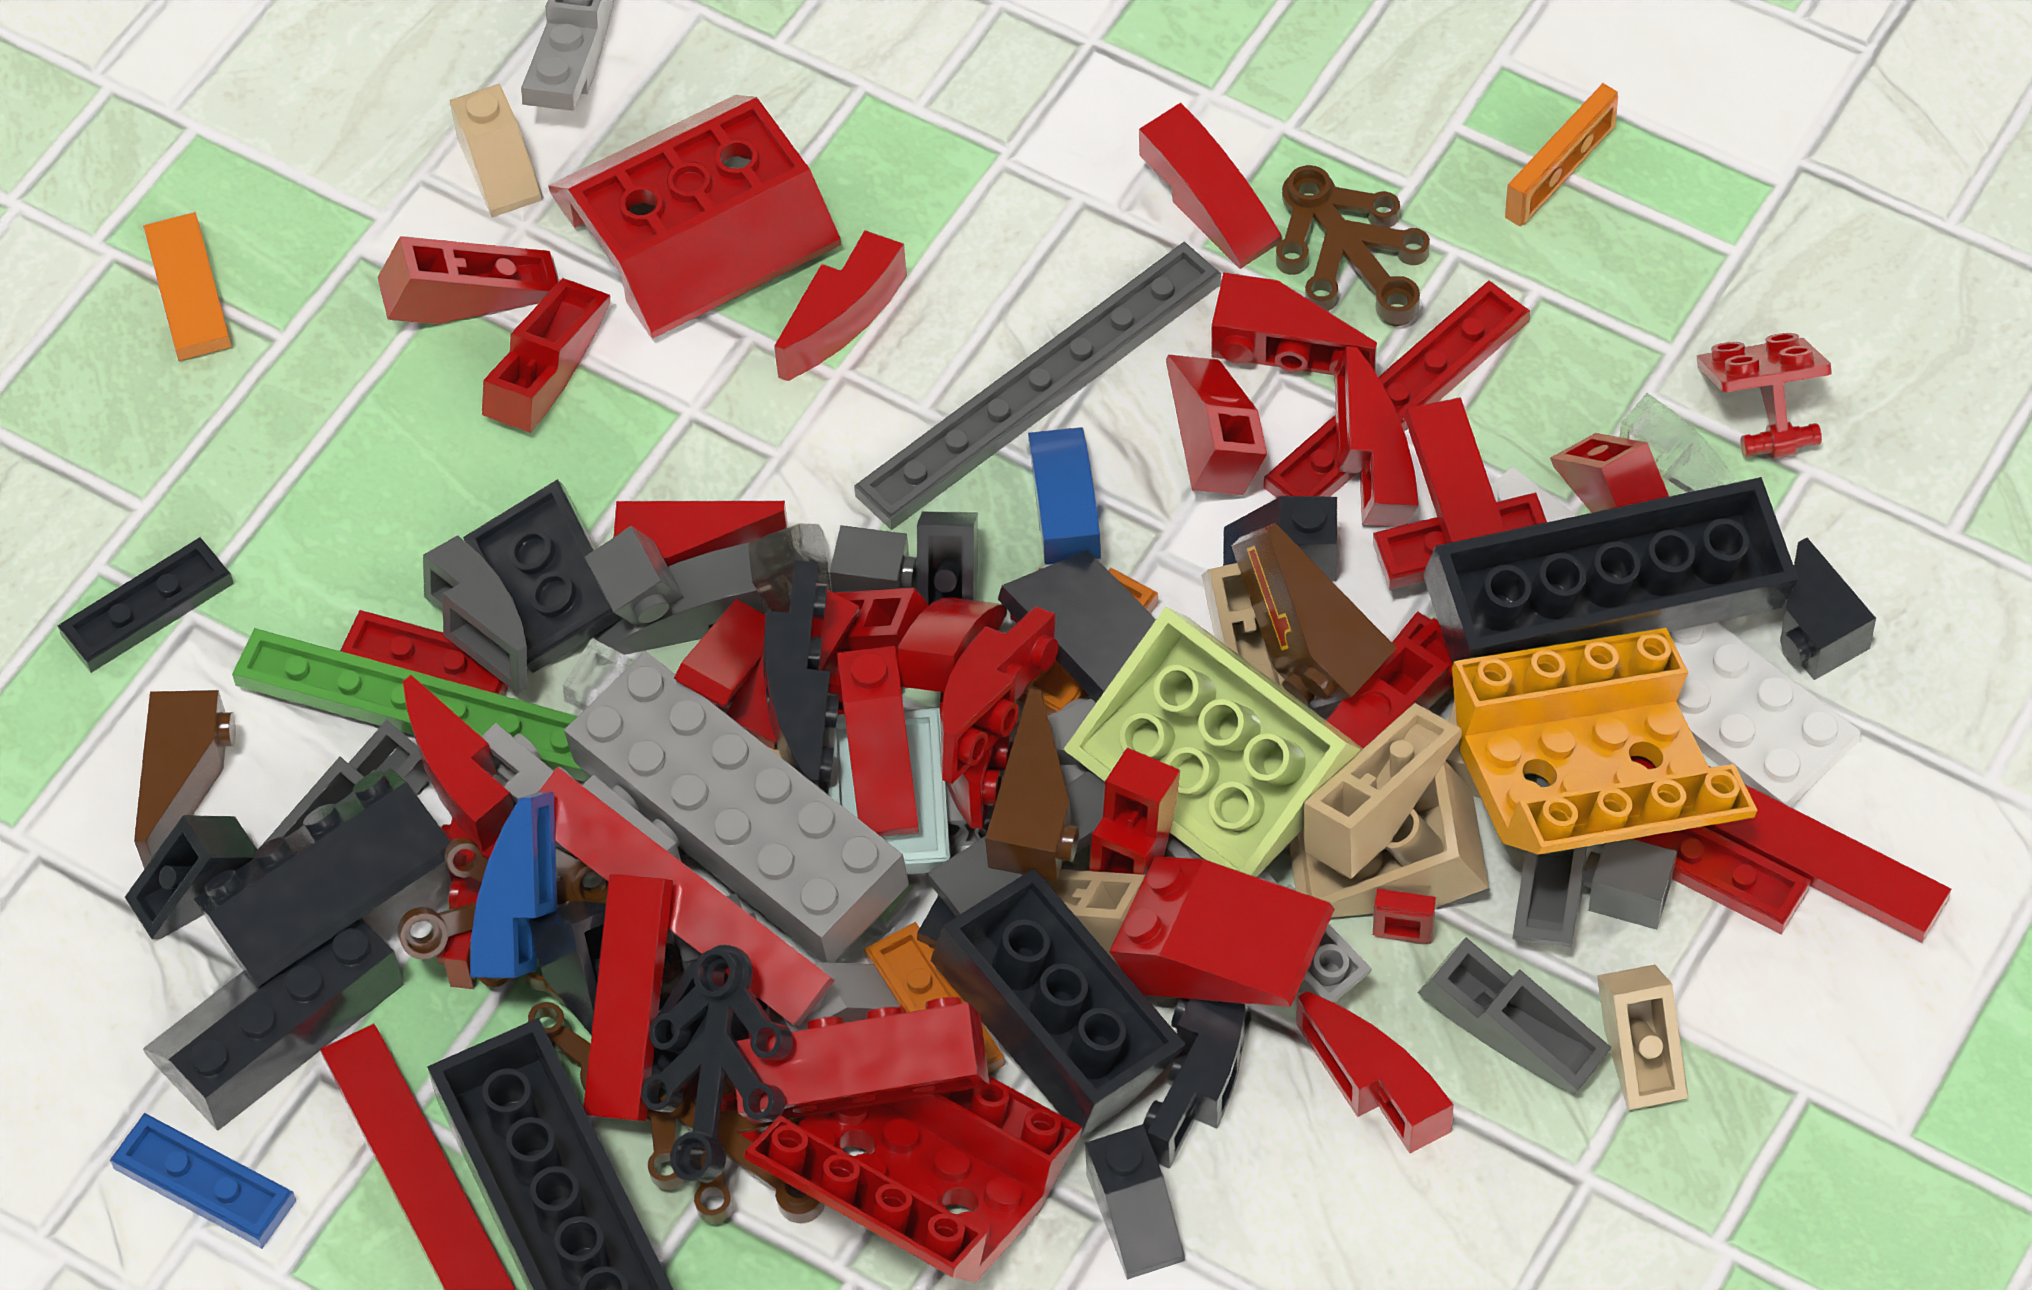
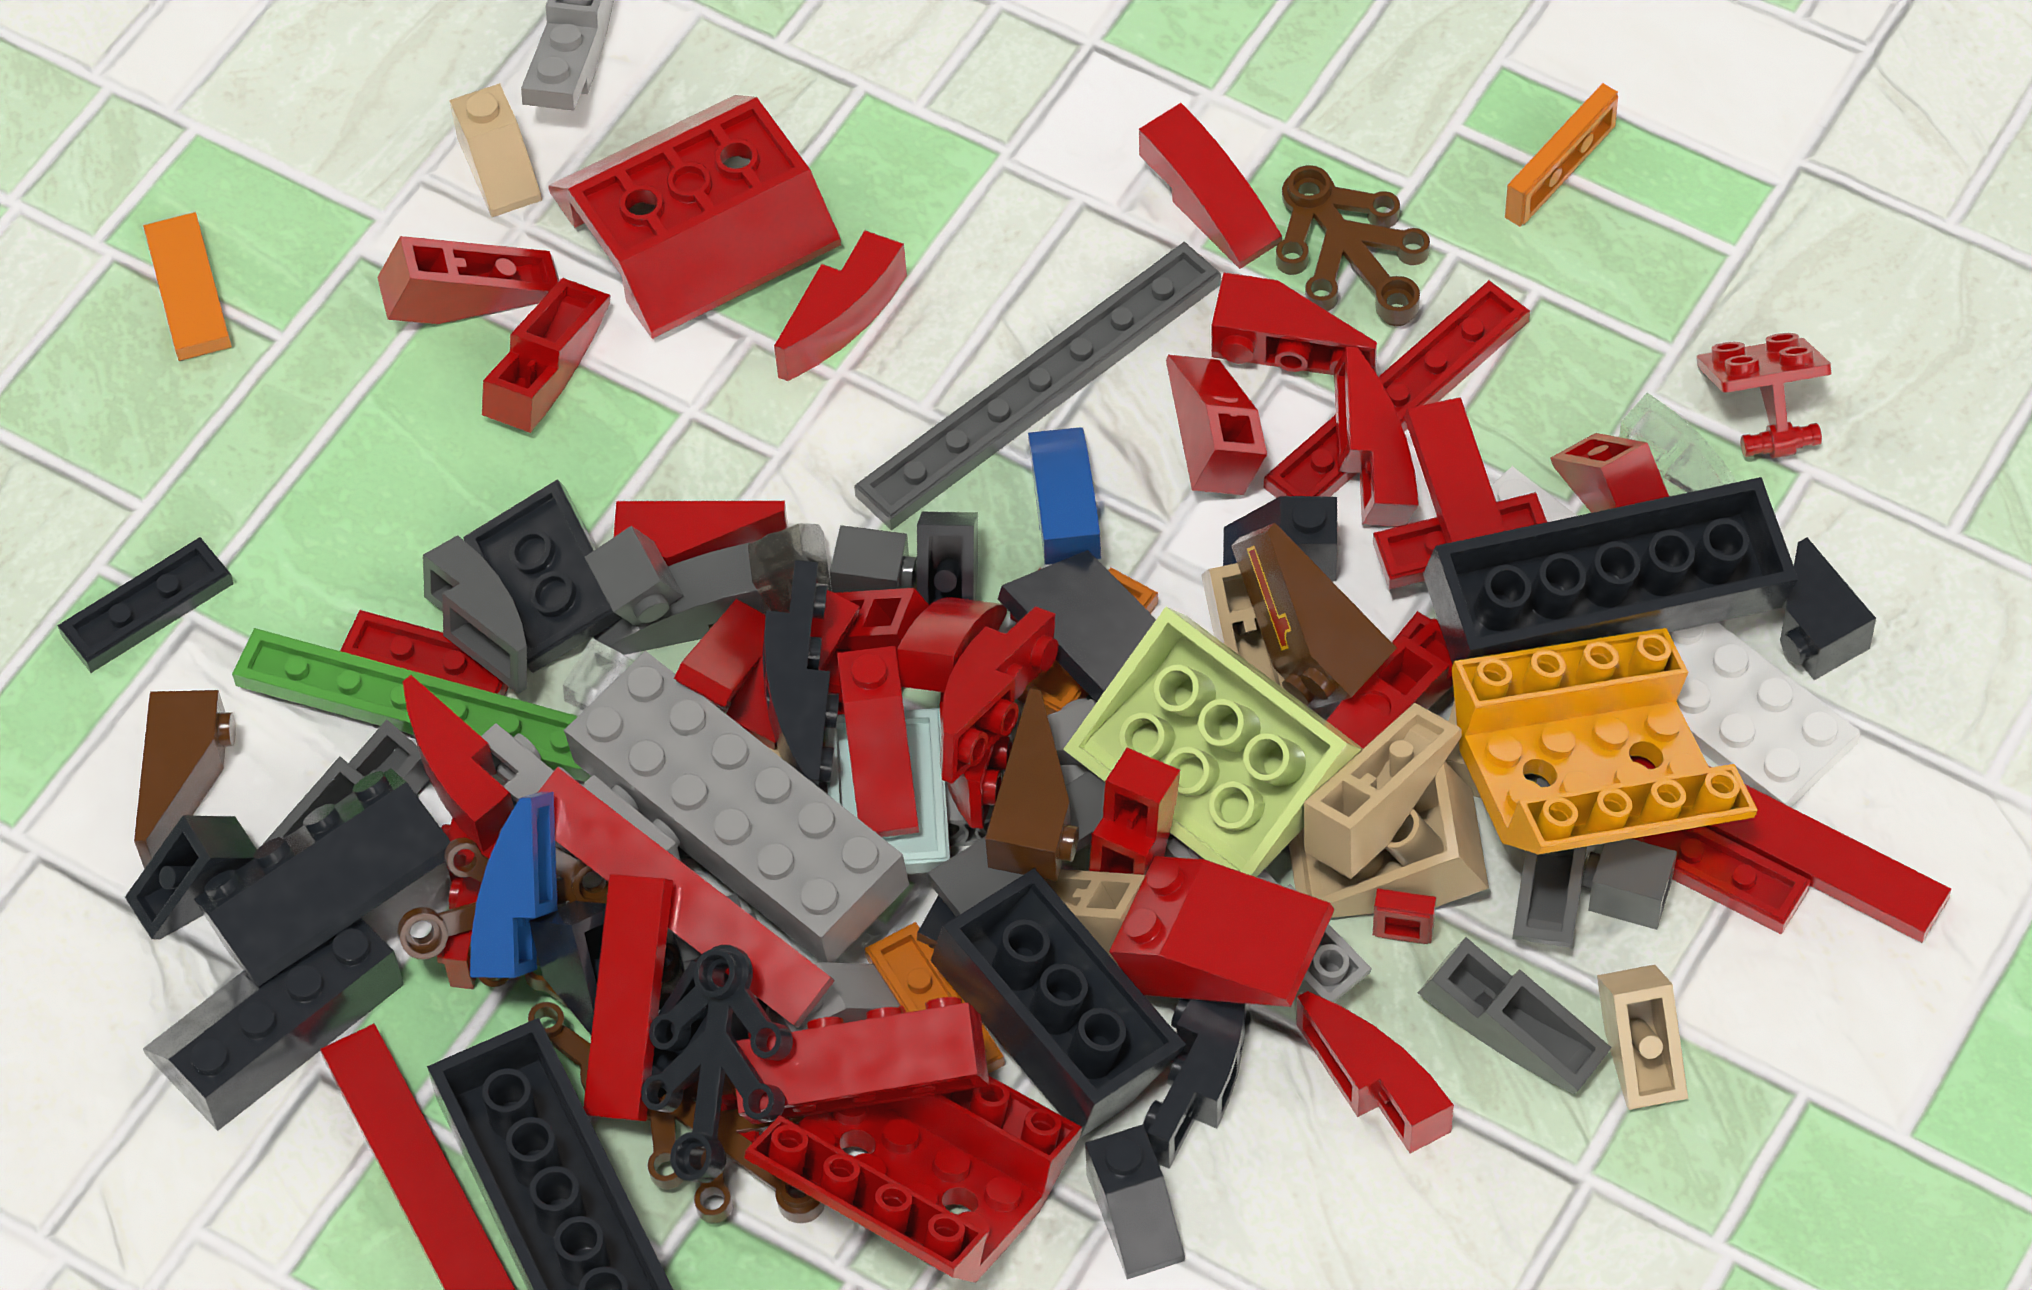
blue tile [110,1112,296,1249] -> none

